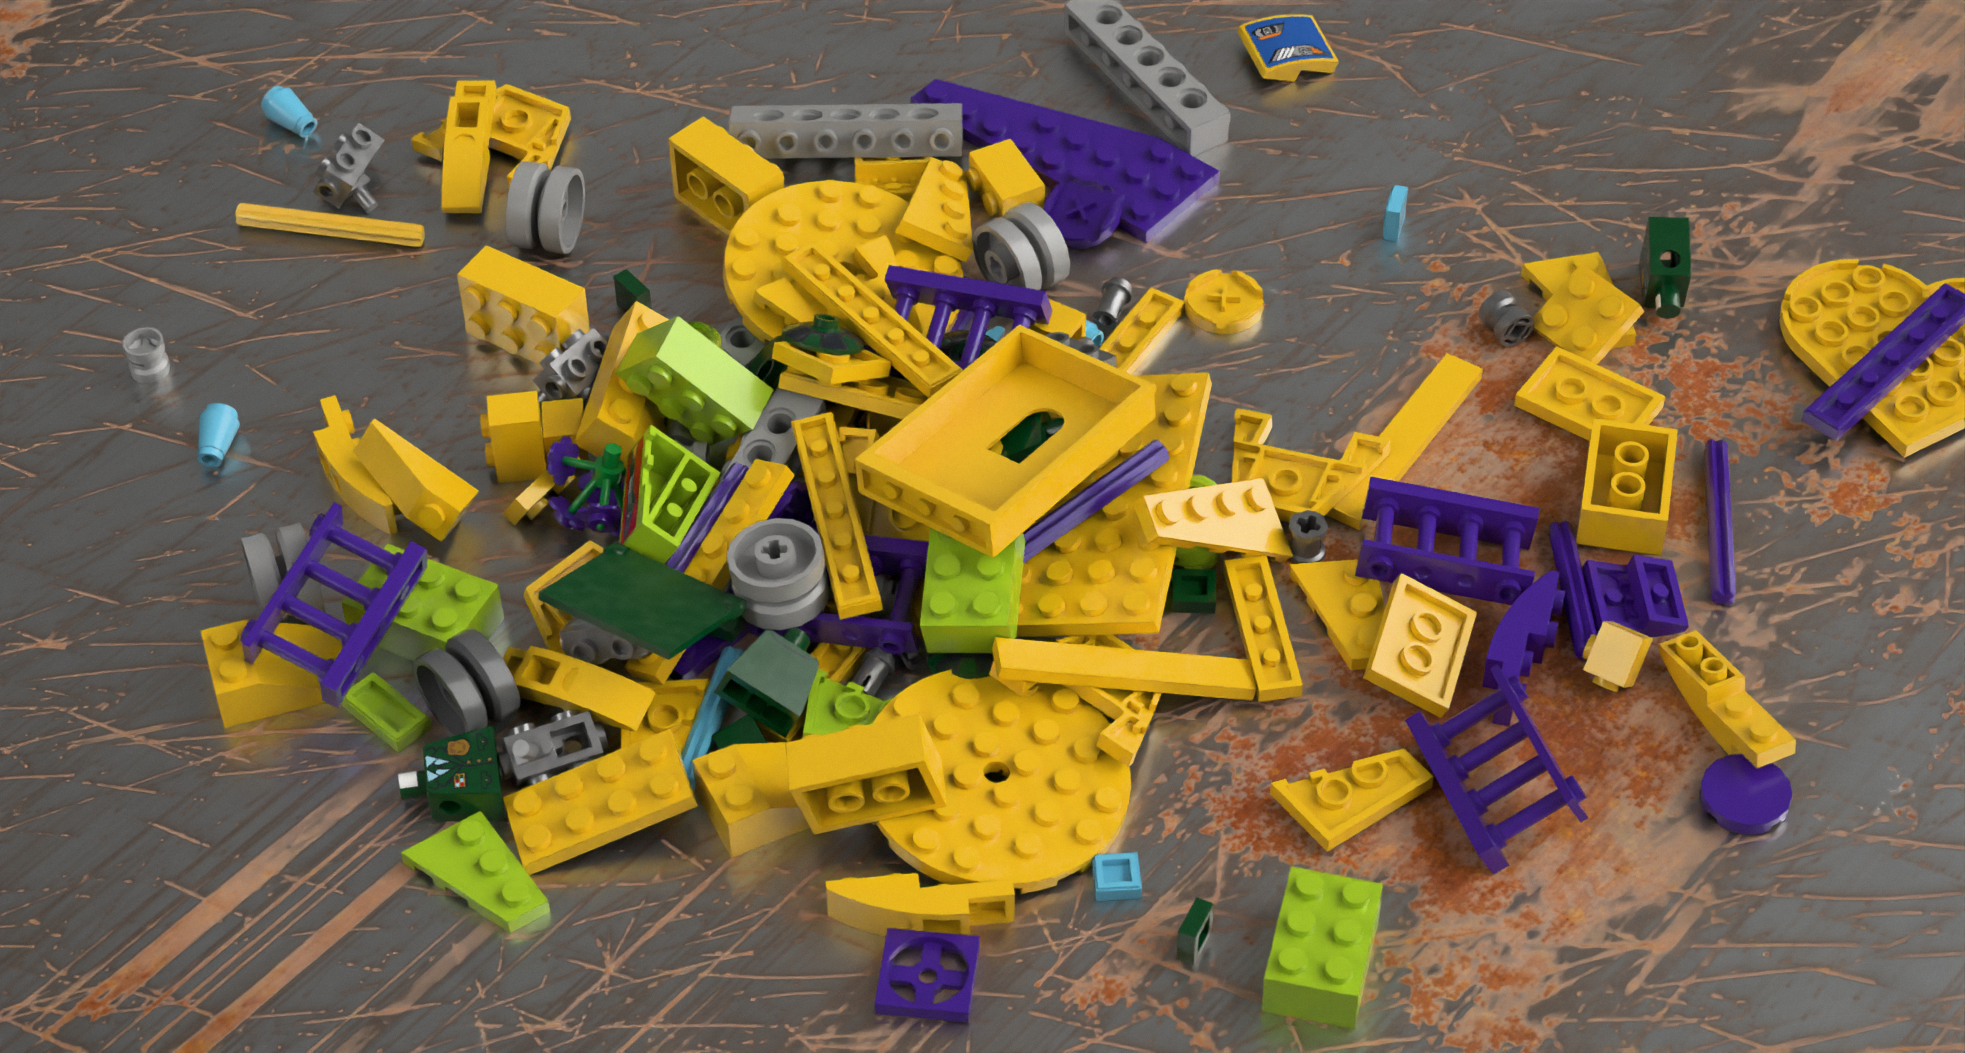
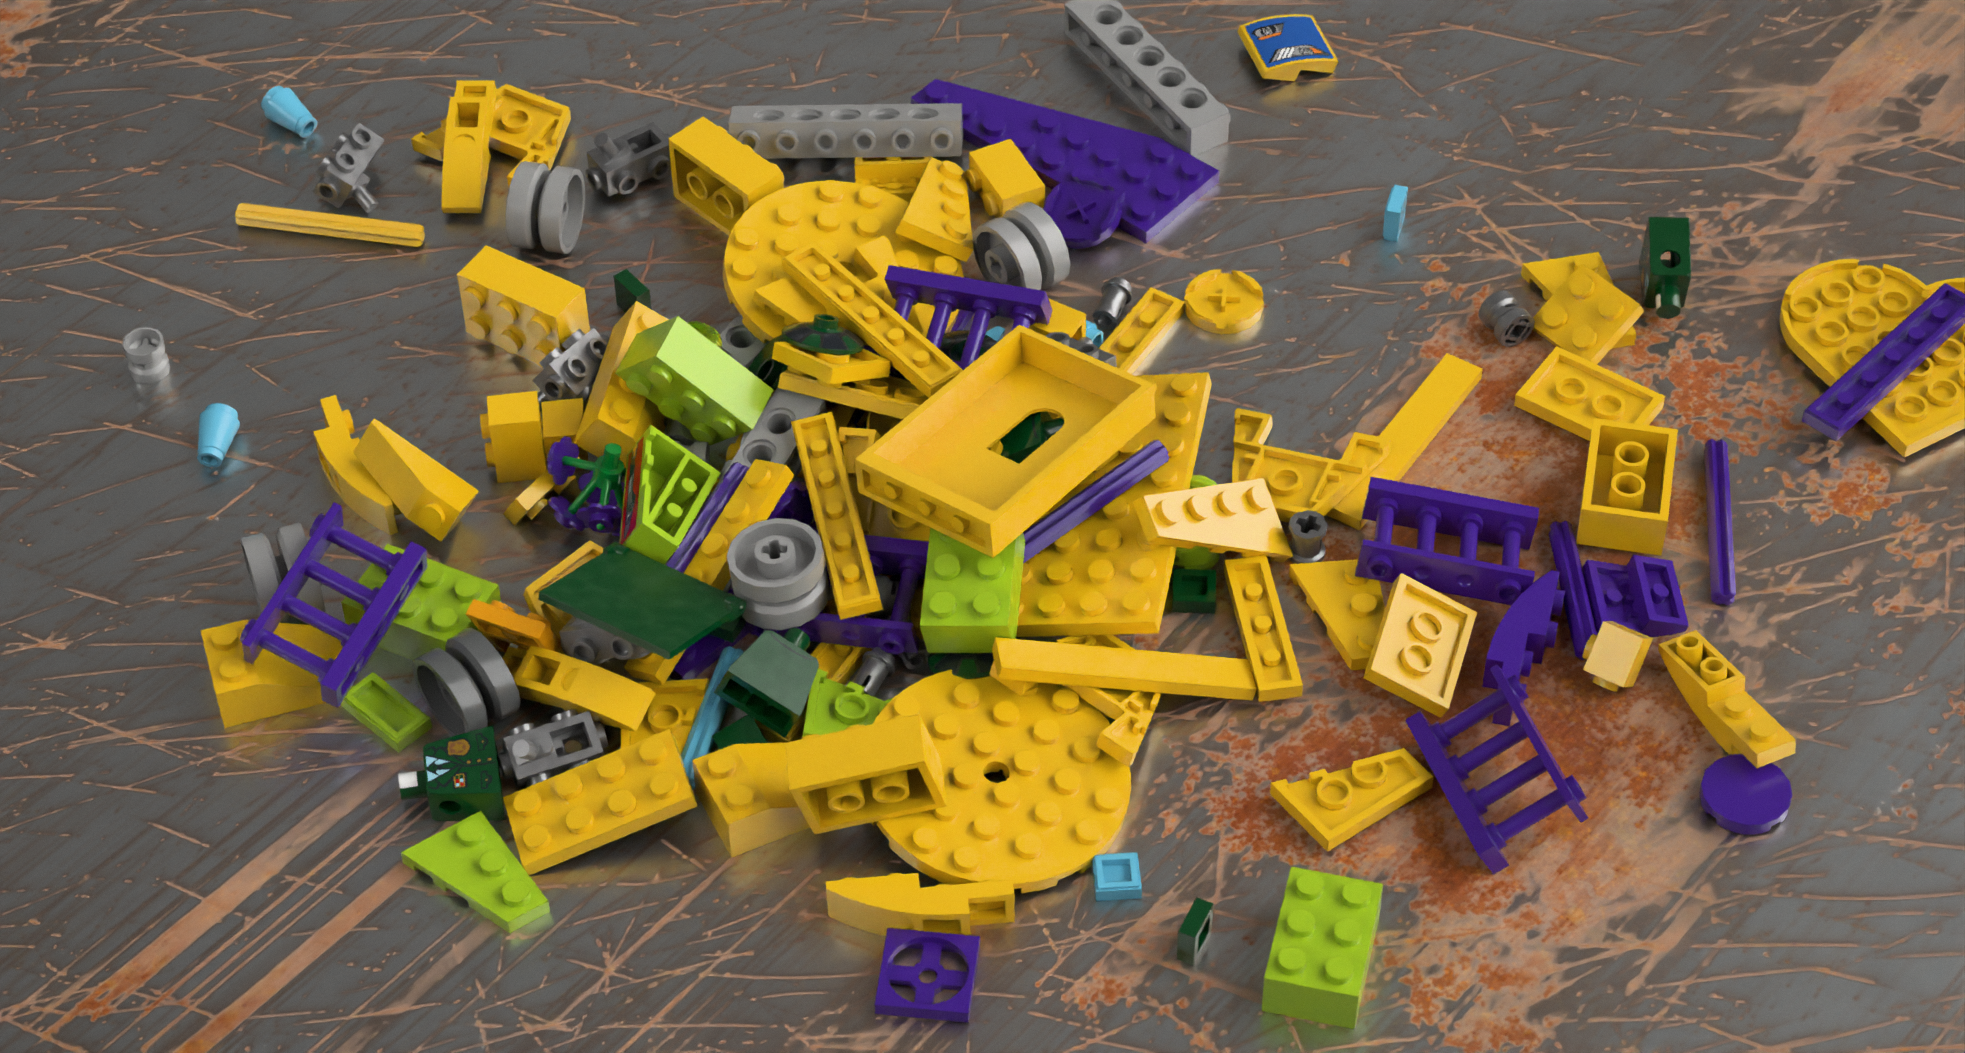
none -> light orange wing [466,599,561,653]
none -> flat silver brick [585,122,671,196]

